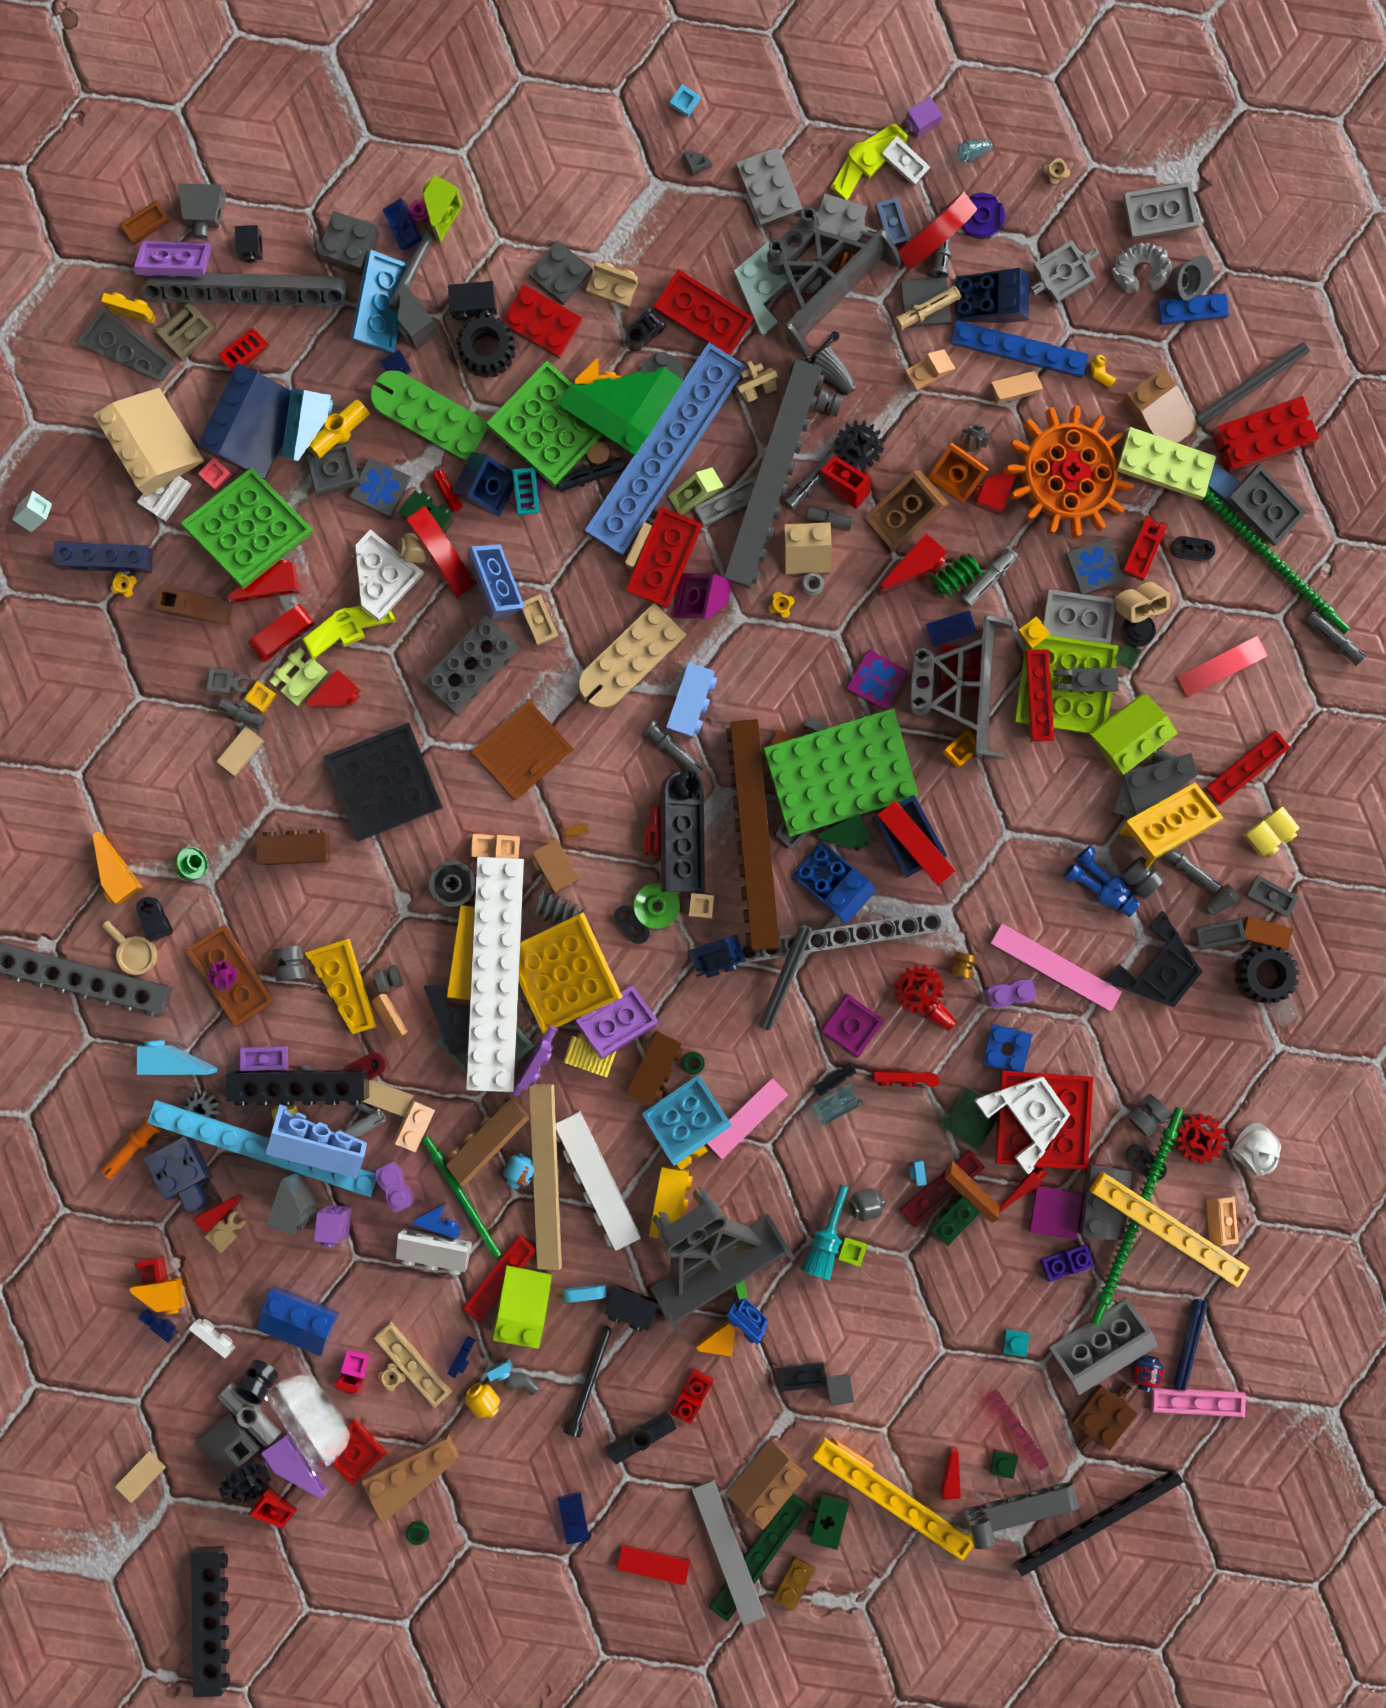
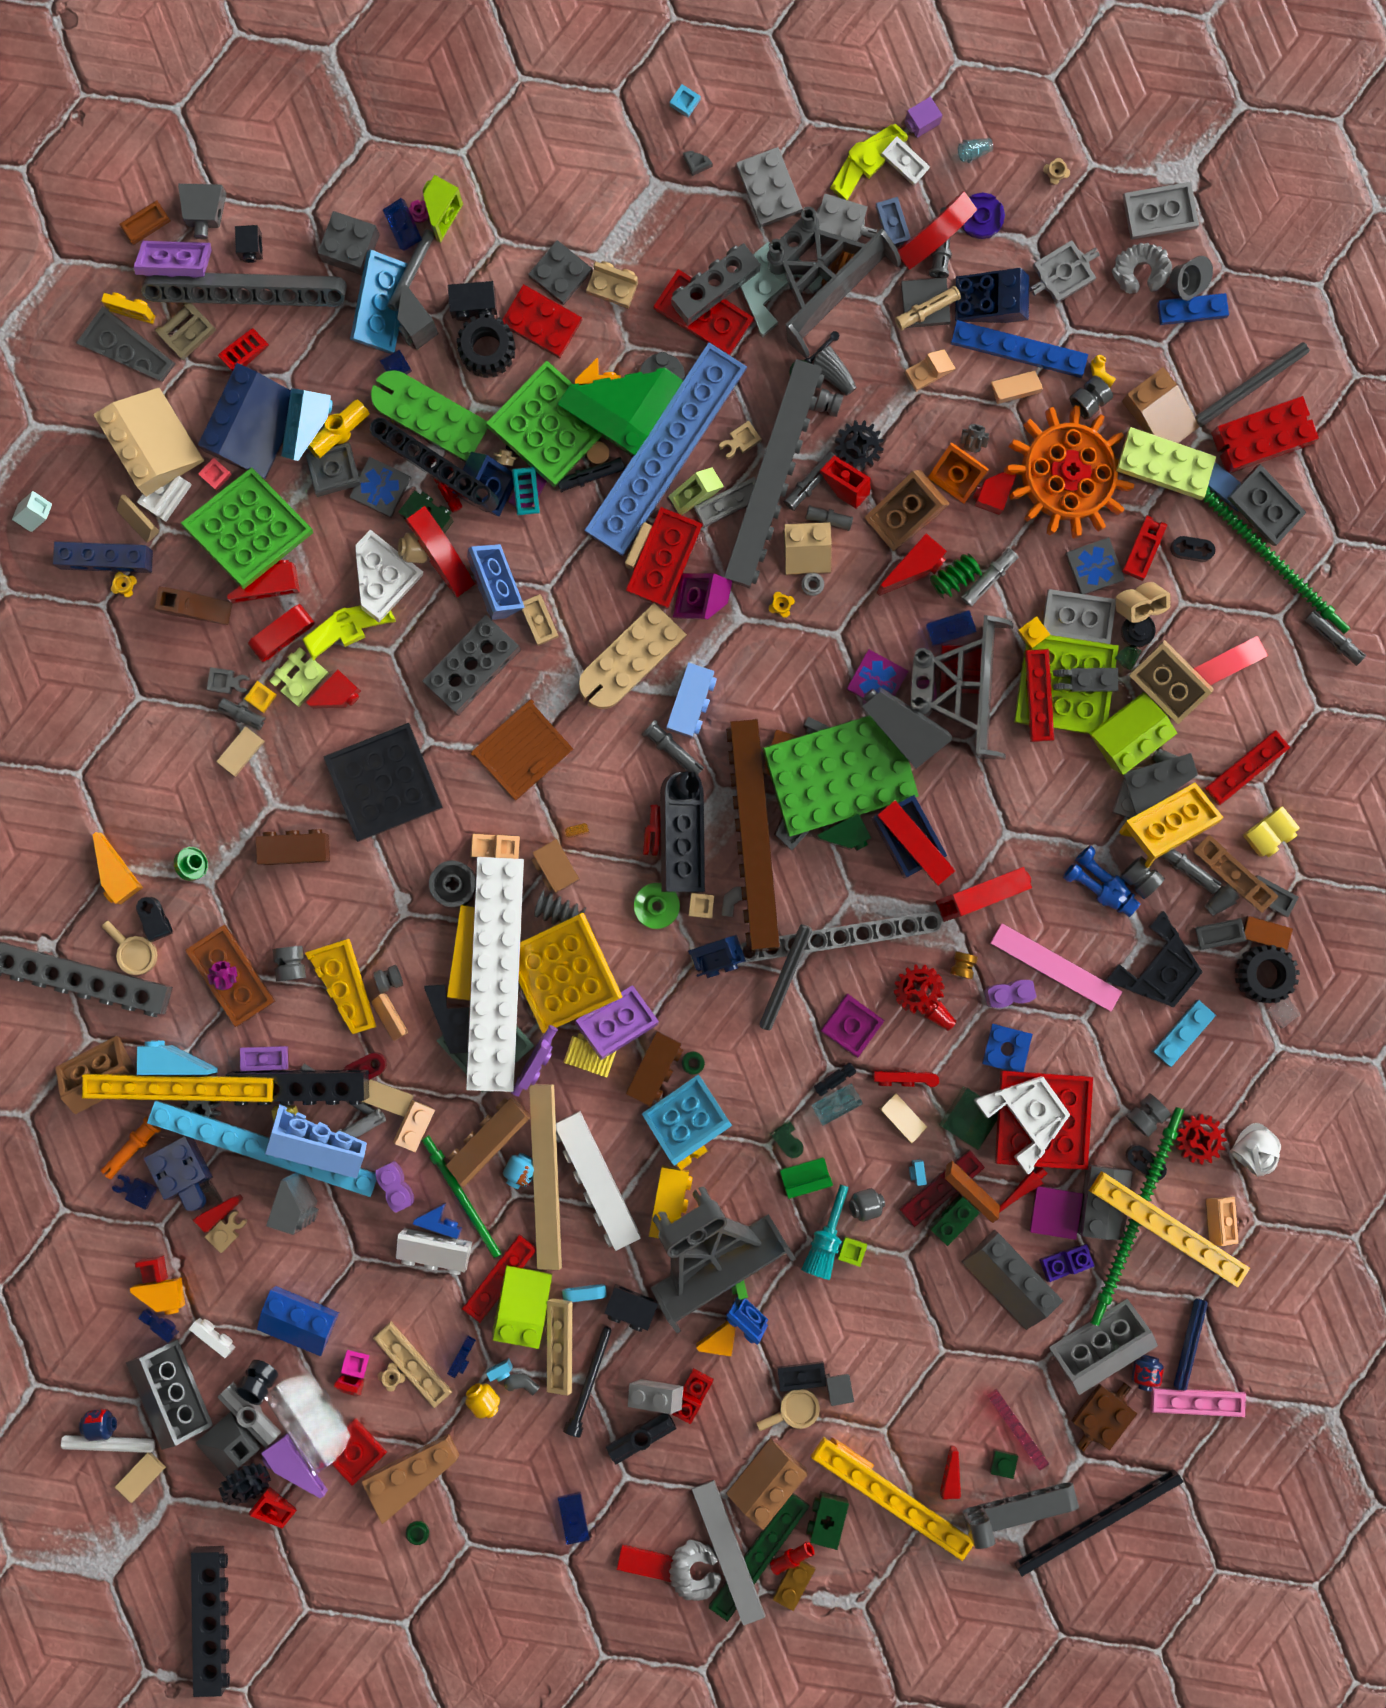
medium lavender brick [314,1205,352,1247] -> none
black beam [614,906,650,944] -> none
black piece [625,307,667,351] -> none
bright pink tile [707,1078,788,1159] -> none
tan hips [735,361,778,402] -> none
blue slope [791,842,877,924] -> none
light orange slope [942,728,977,769] -> none
teal plate [1002,1329,1030,1357] -> none
none -> medium nougat slope [55,1035,136,1114]
none -> white axle [61,1435,155,1453]
none -> dark blue head [79,1409,117,1441]
none -> yellow tile [82,1074,273,1102]
none -> clear blue plate [112,1174,158,1210]
none -> tan slope [117,495,159,542]
none -> dark grey slope [126,1339,213,1450]
none -> black beam [369,418,499,512]
none -> tan plate [493,449,518,466]
none -> tan plate [547,1299,572,1396]
none -> light grey brick [628,1379,683,1414]
none -> light grey piece [669,1540,721,1601]
none -> dark grey brick [671,243,761,326]
none -> tan plate [719,421,762,459]
none -> light grey arm [722,887,742,917]
none -> tan piece [756,1389,820,1431]
none -> clear green leg [770,1120,804,1158]
none -> red pin [770,1542,815,1575]
none -> green panel [780,1157,833,1199]
none -> dark grey slope [862,687,952,769]
none -> slope [879,1093,927,1143]
none -> red slope [936,867,1032,922]
none -> dark grey slope [961,1230,1063,1330]
none -> dark grey wheel [1069,376,1113,419]
none -> tan brick [1129,640,1213,724]
none -> medium azure plate [1152,1000,1216,1067]
none -> medium nougat slope [1193,834,1279,913]

